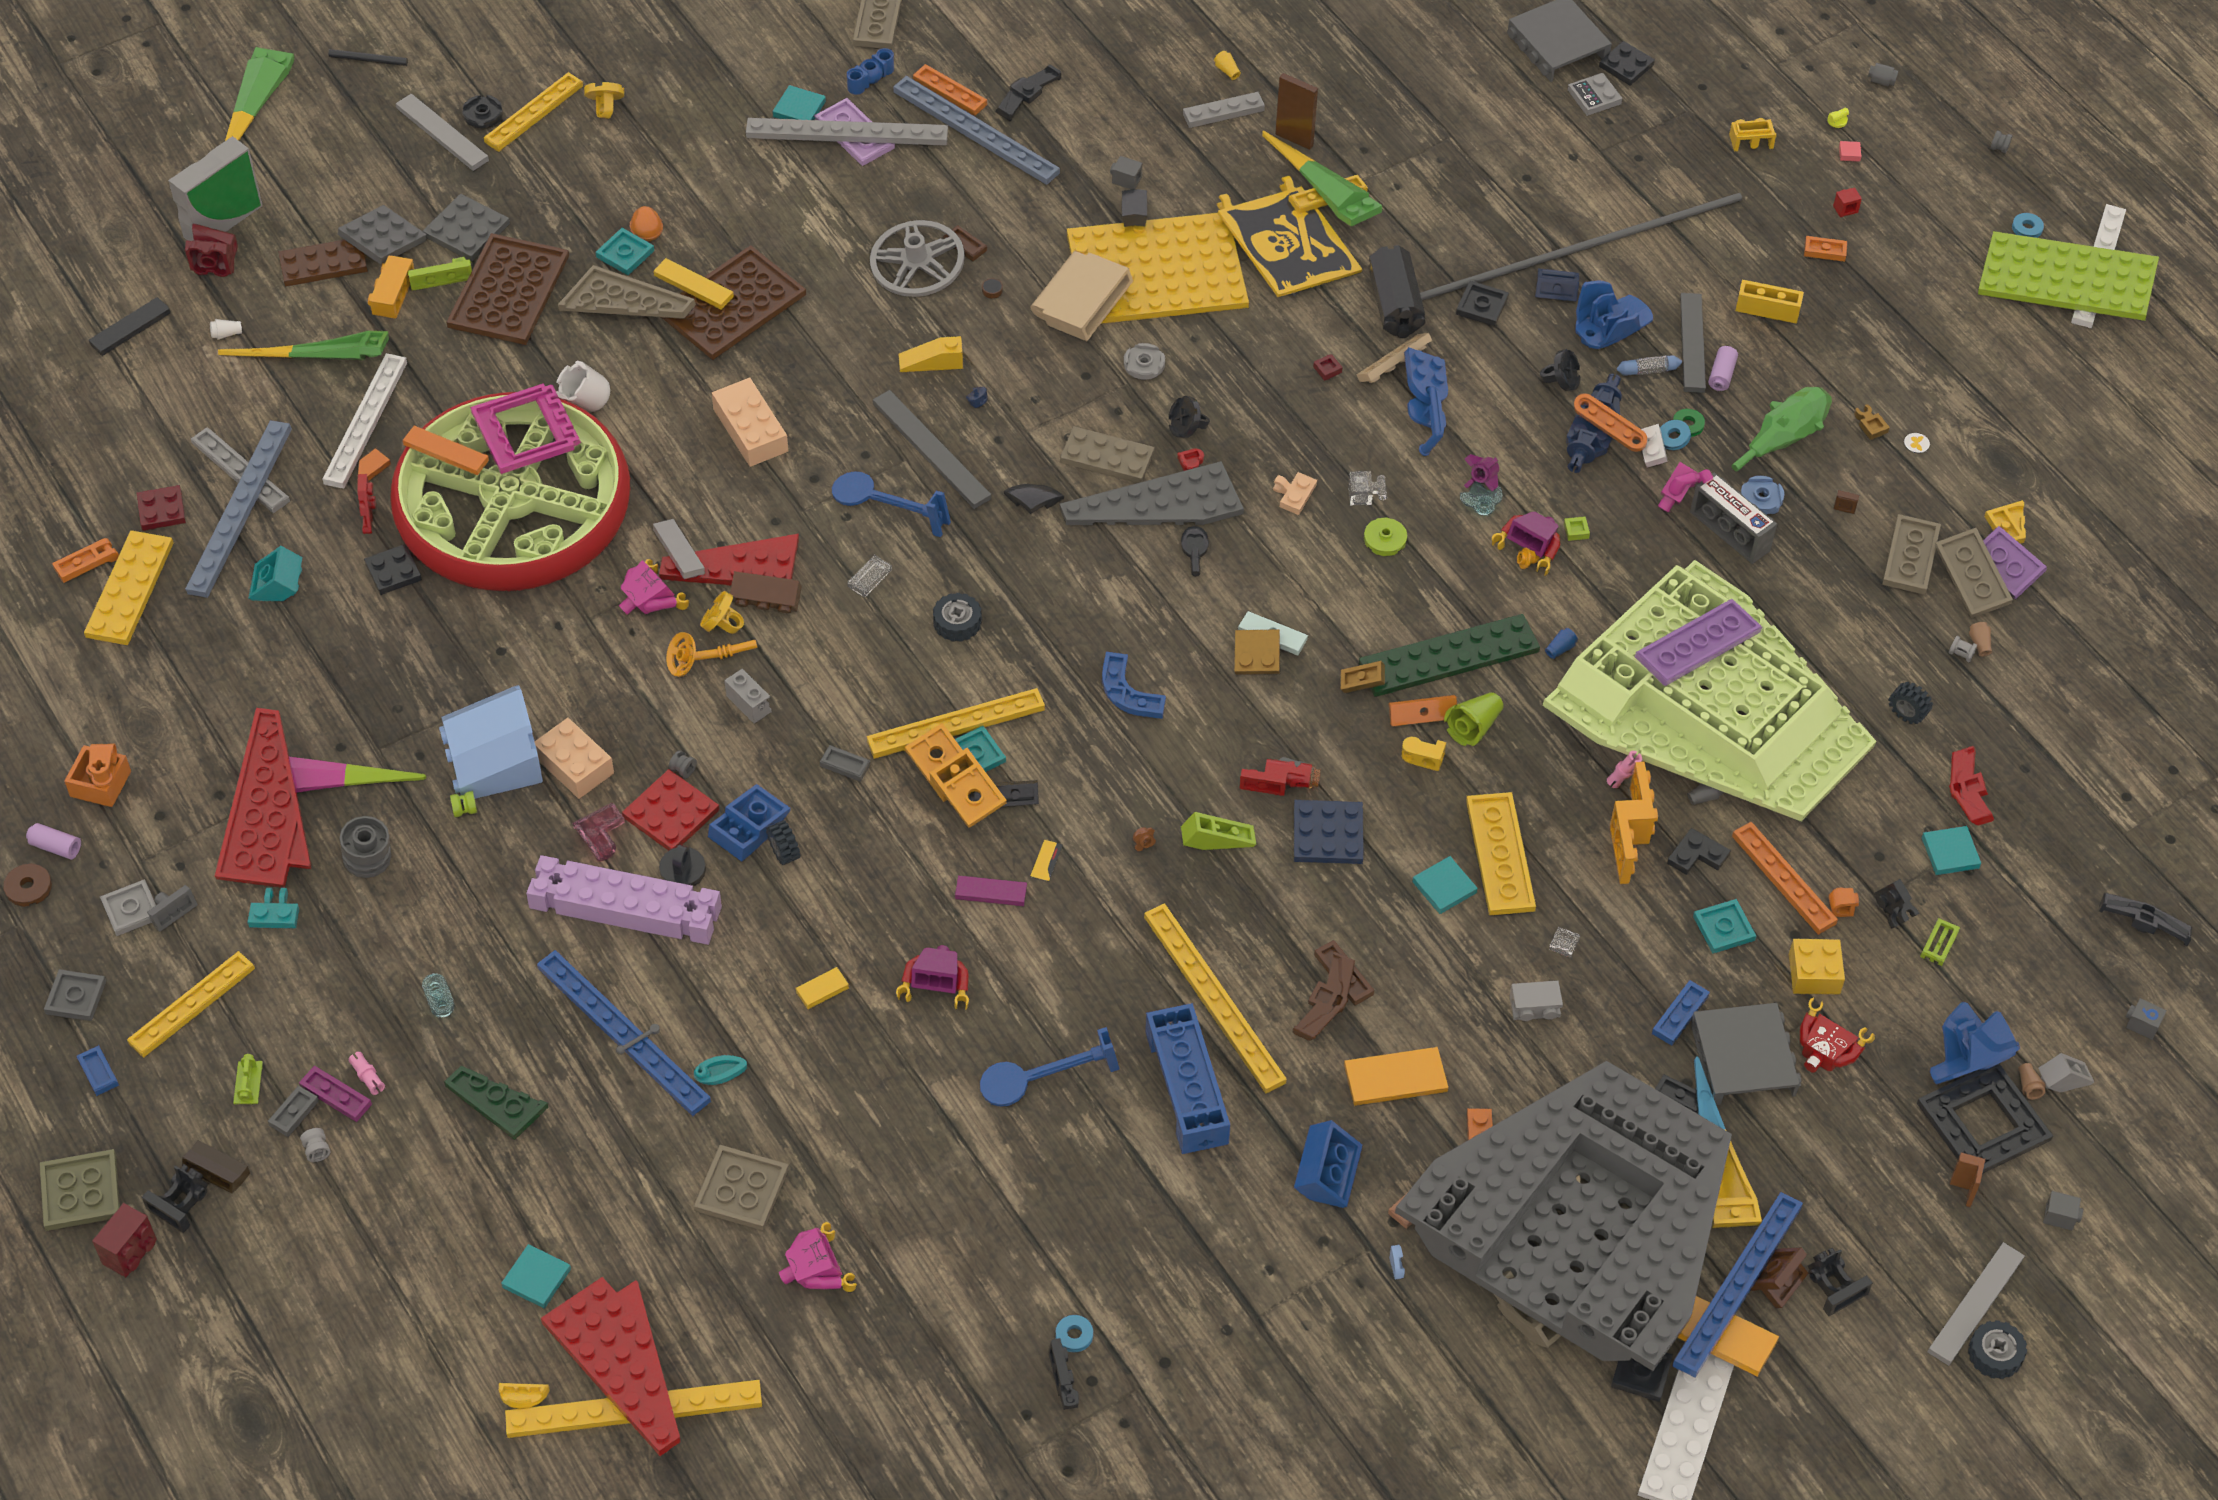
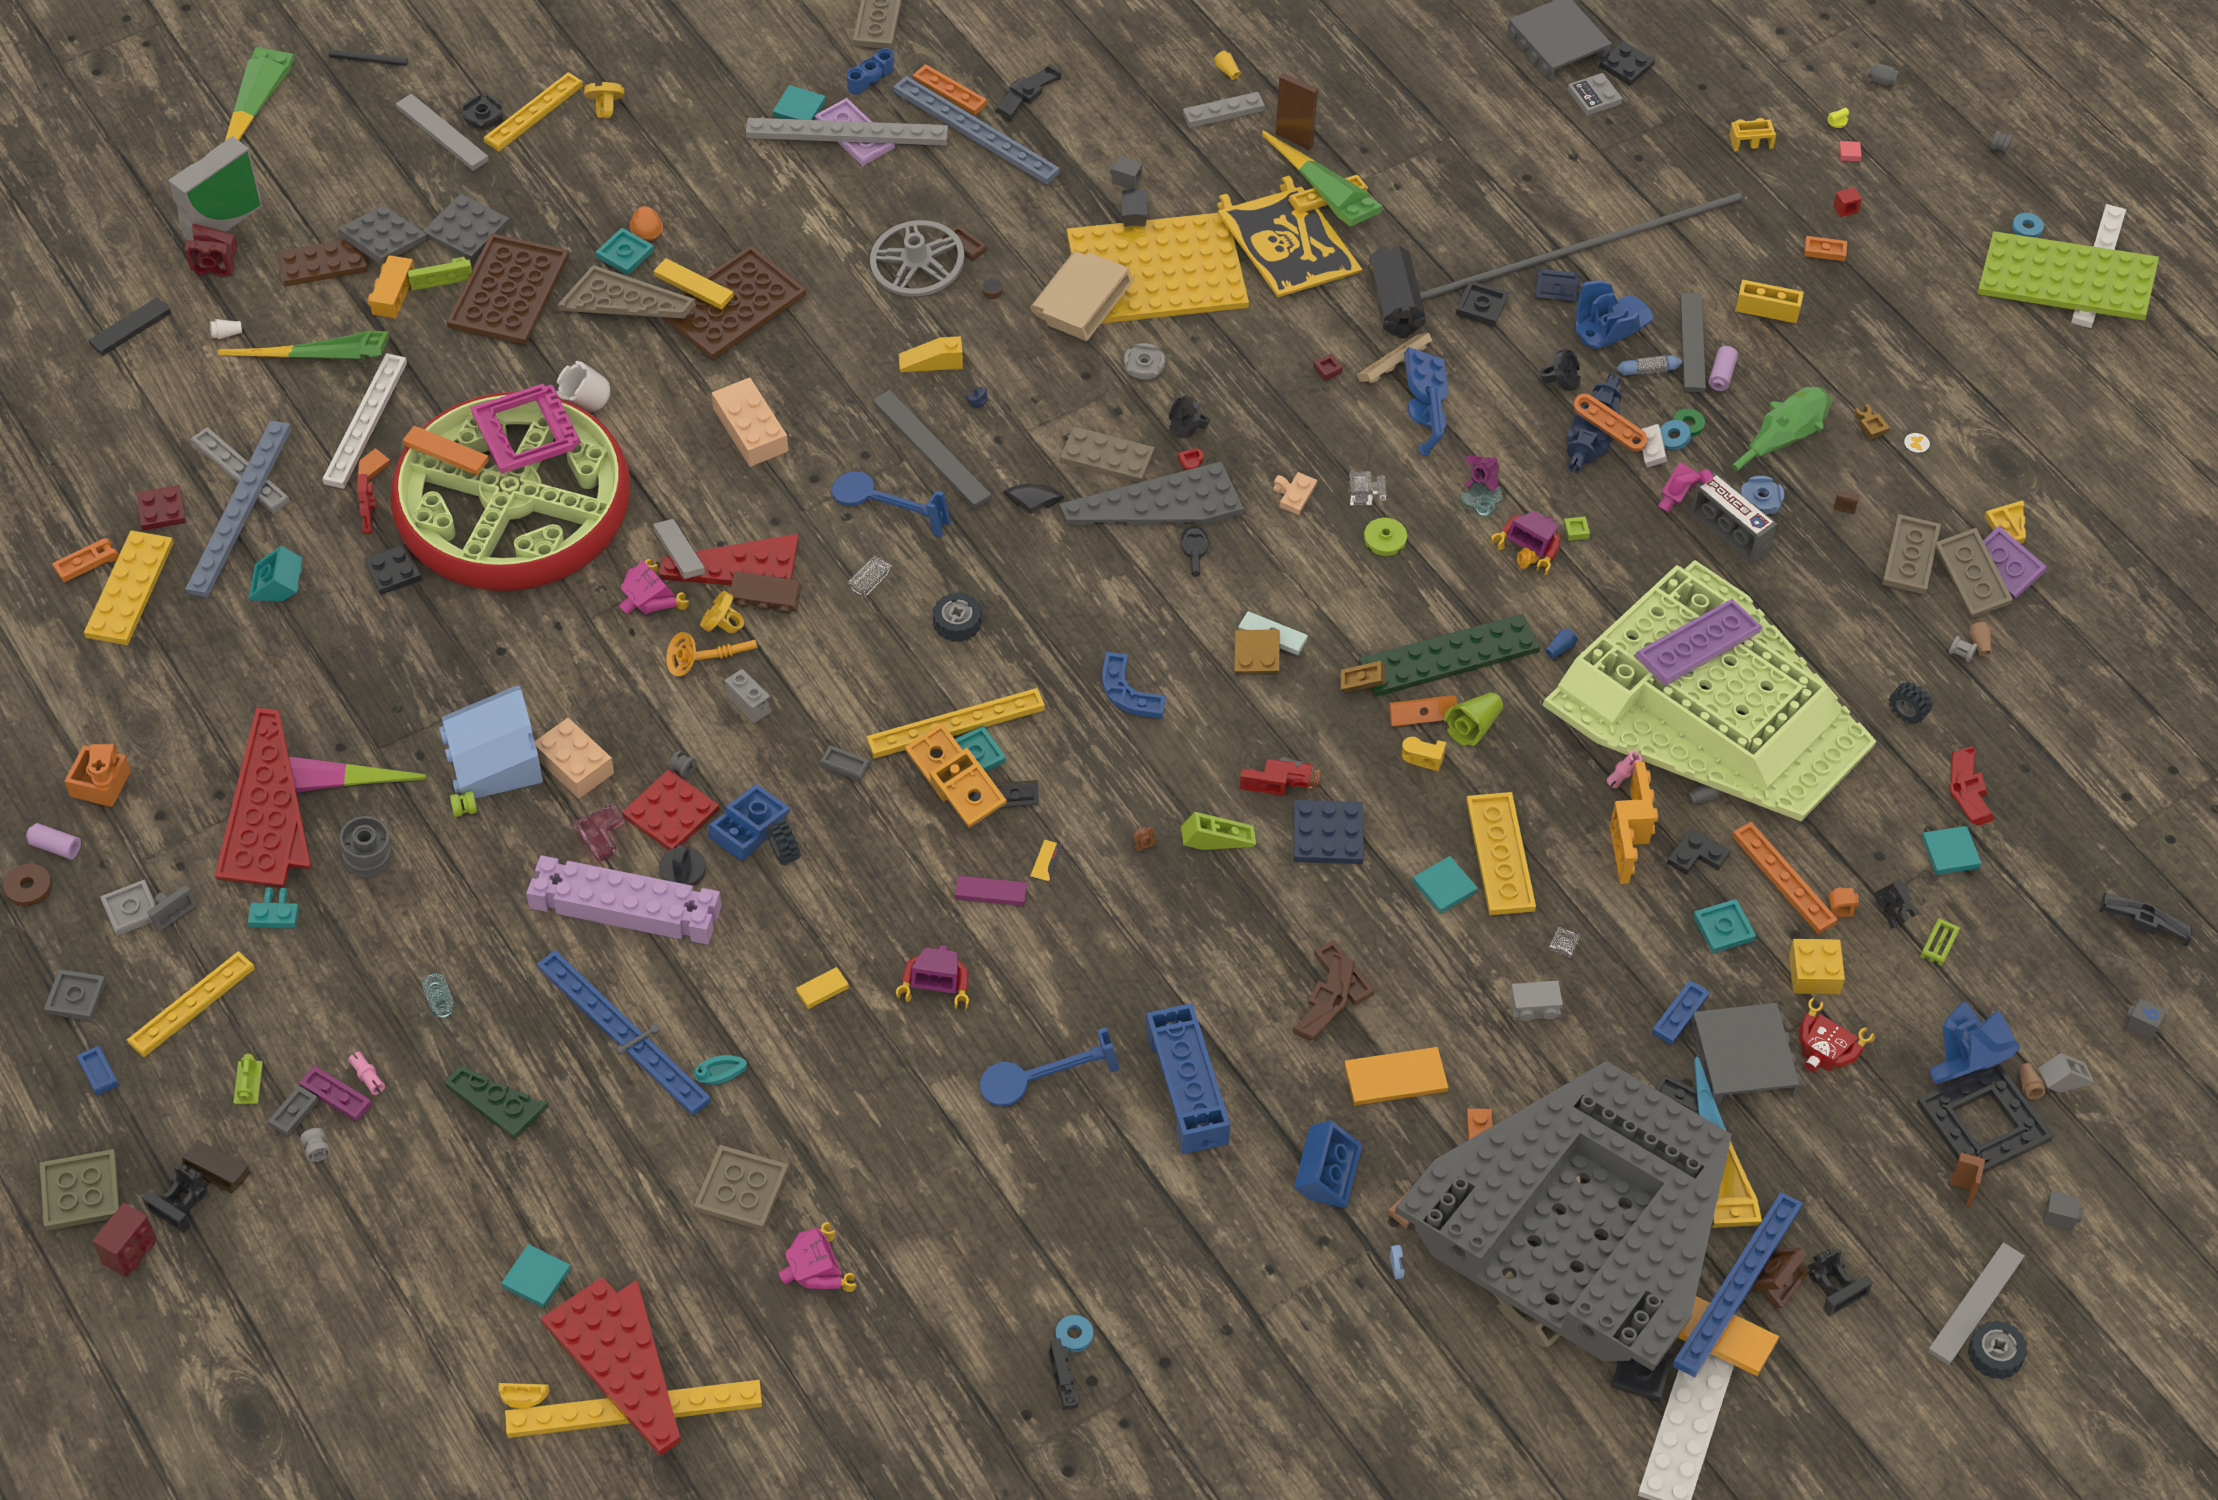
yellow plate [1144,903,1287,1094] -> none

